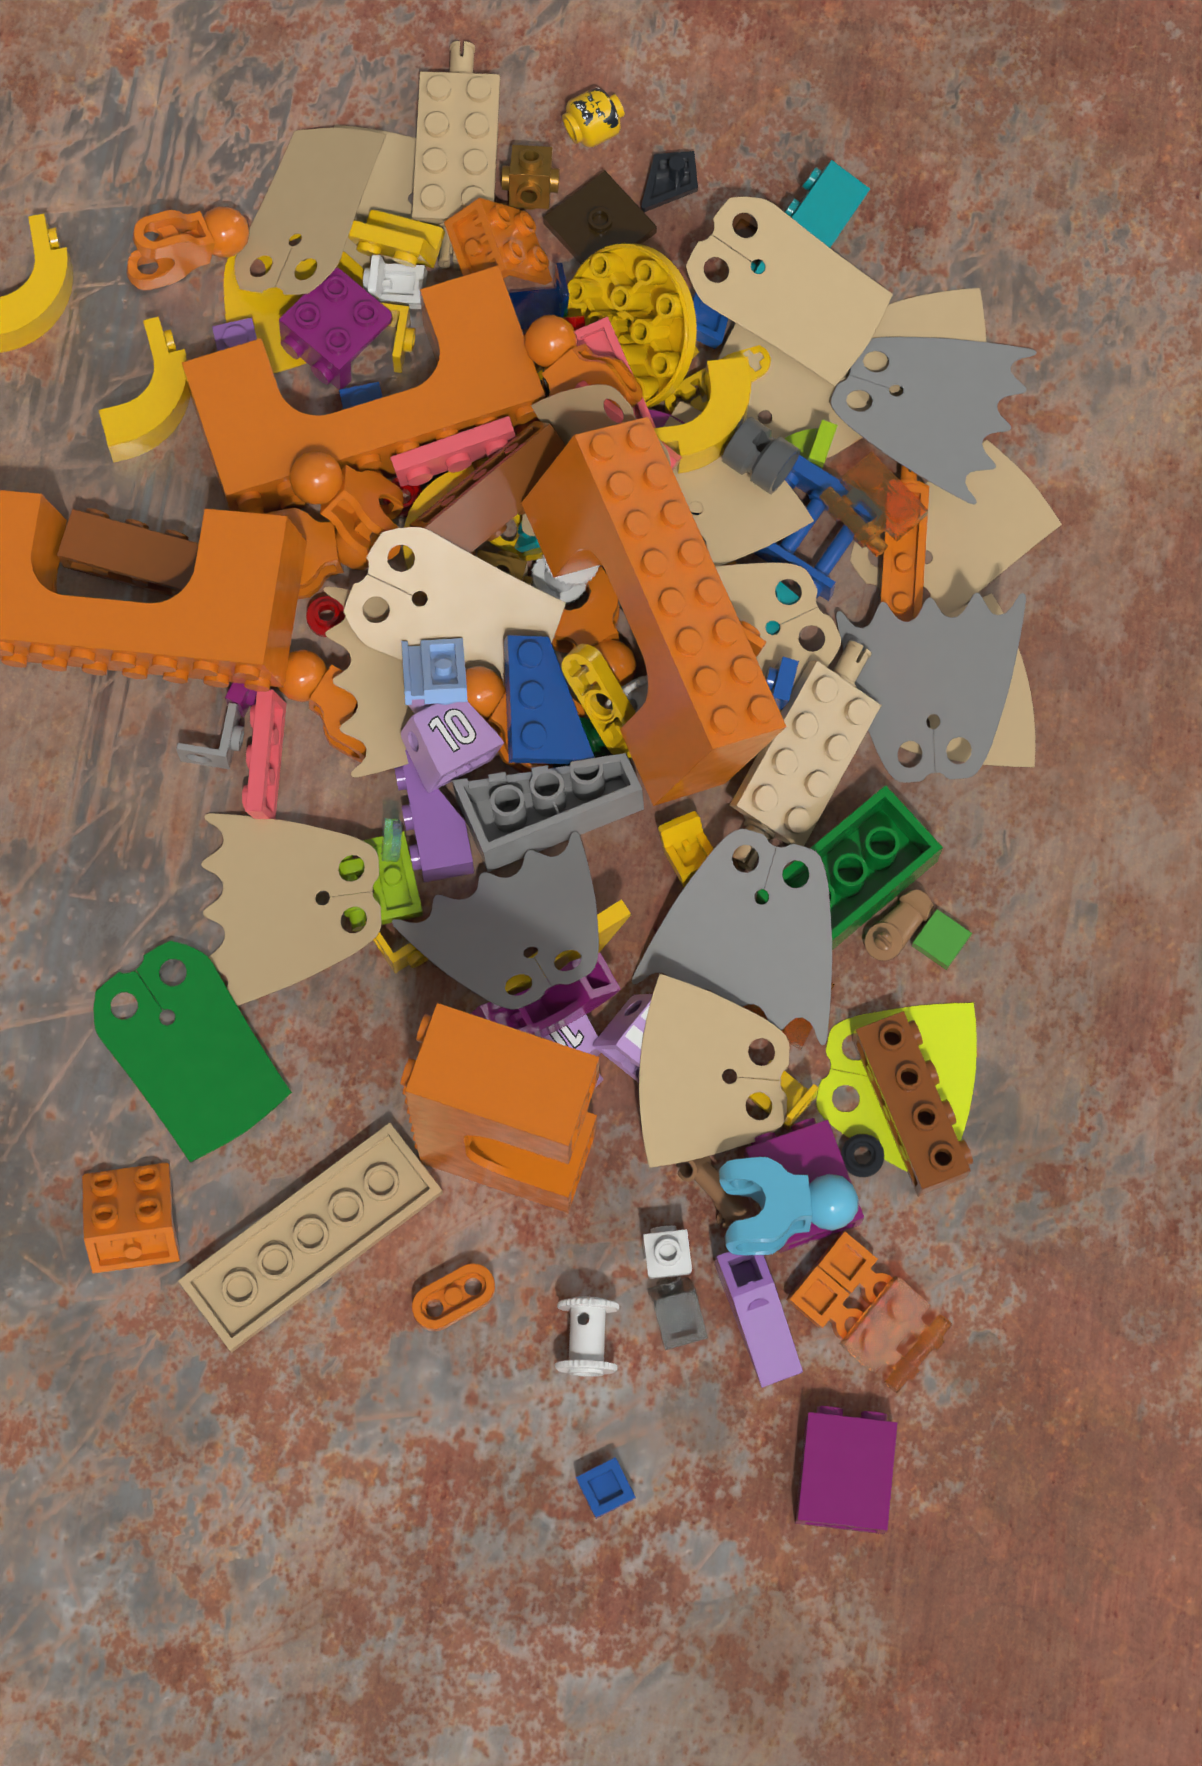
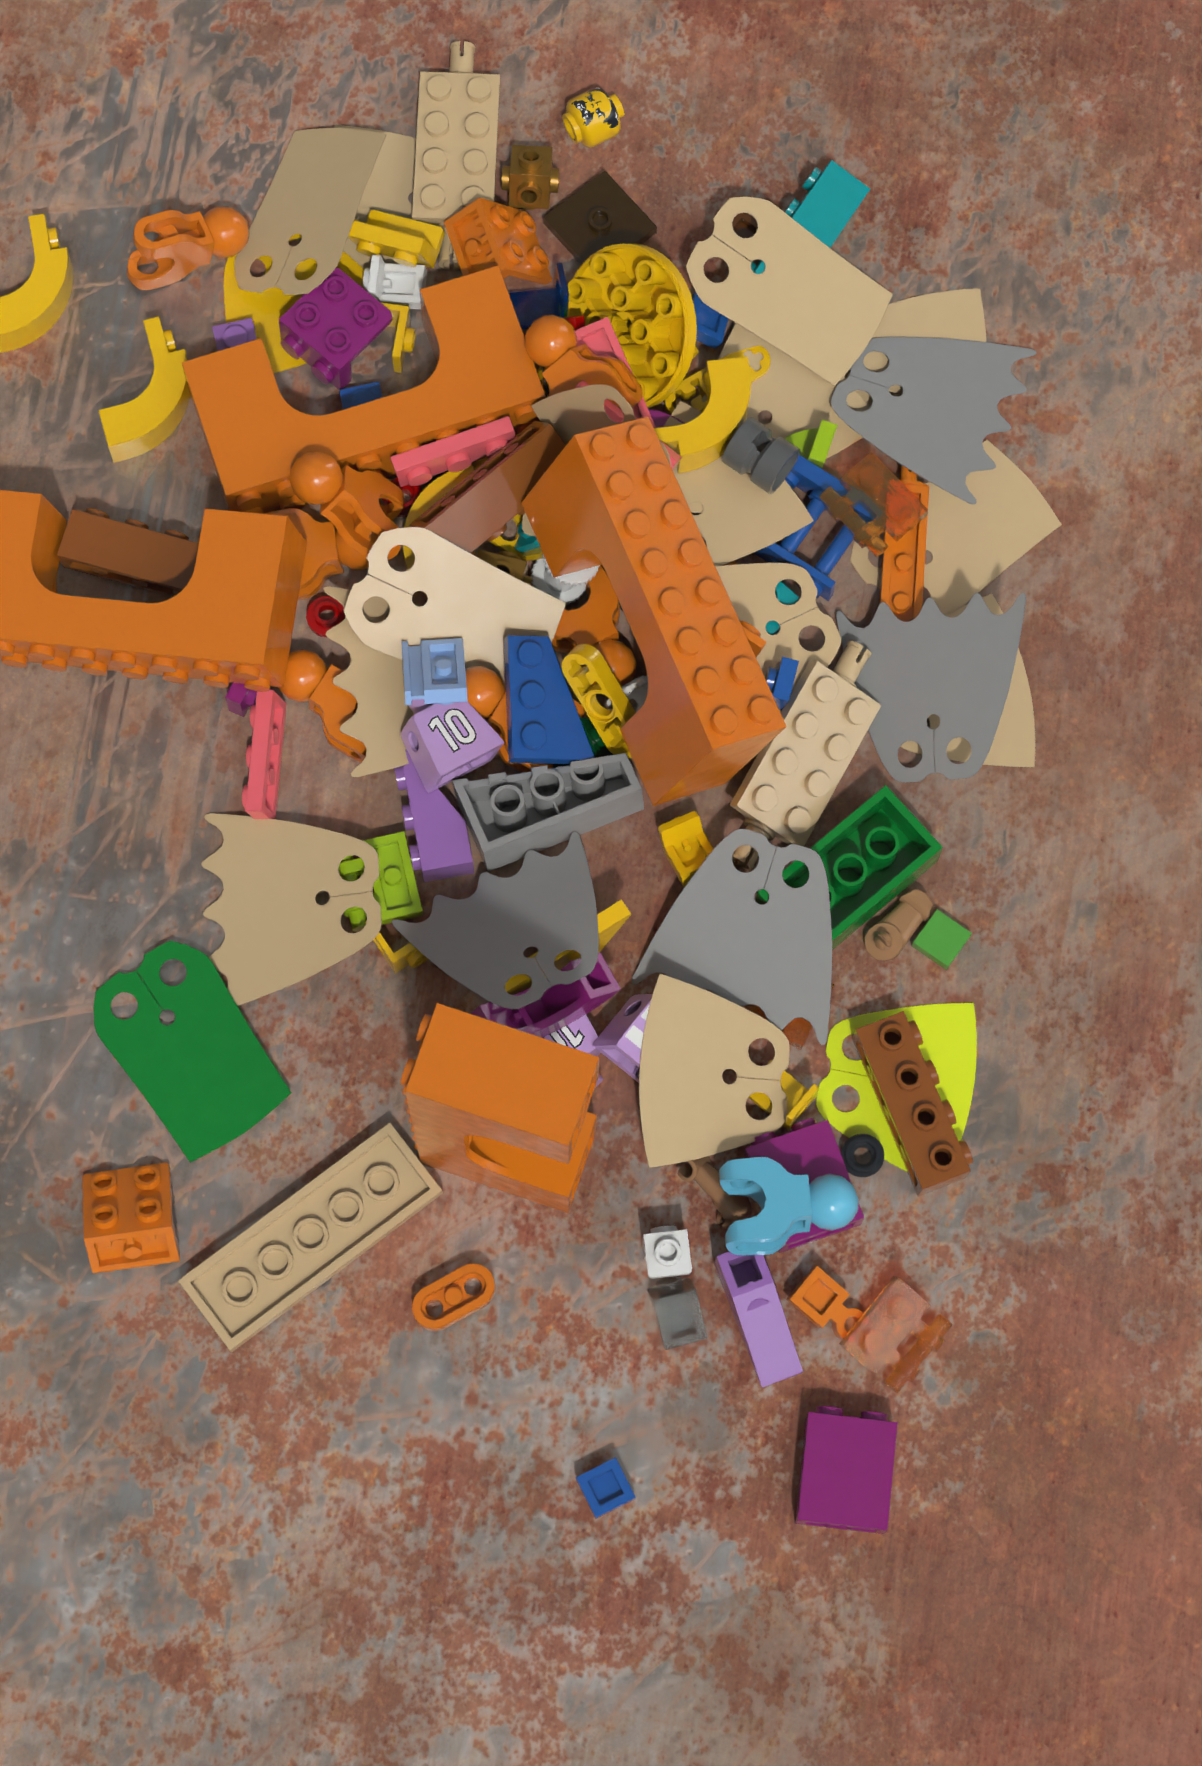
light grey bracket [176,702,244,770] -> none
clear light blue tile [381,818,402,862] -> none
white hose [555,1296,619,1377] -> none
black piece [641,151,698,212] -> none
orange plate [814,1231,897,1307] -> none

